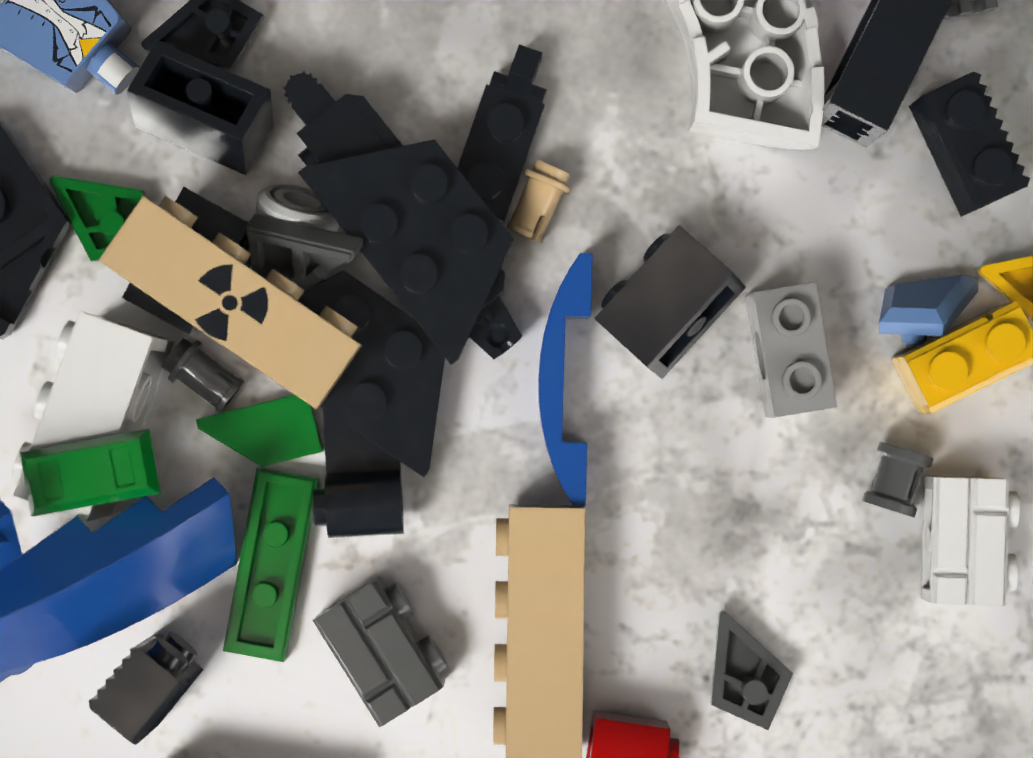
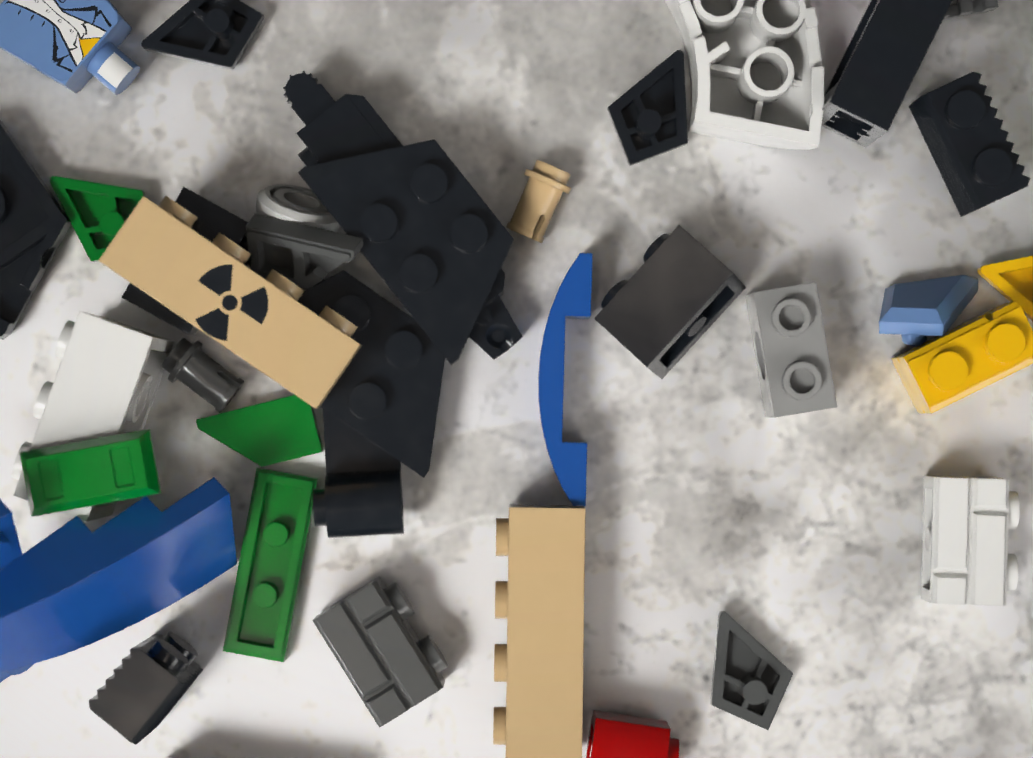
black brick [127,40,273,175] -> none
black hinge [457,44,547,223] -> none
dark grey bush [862,442,934,518] -> none
none -> black piece [607,50,688,166]

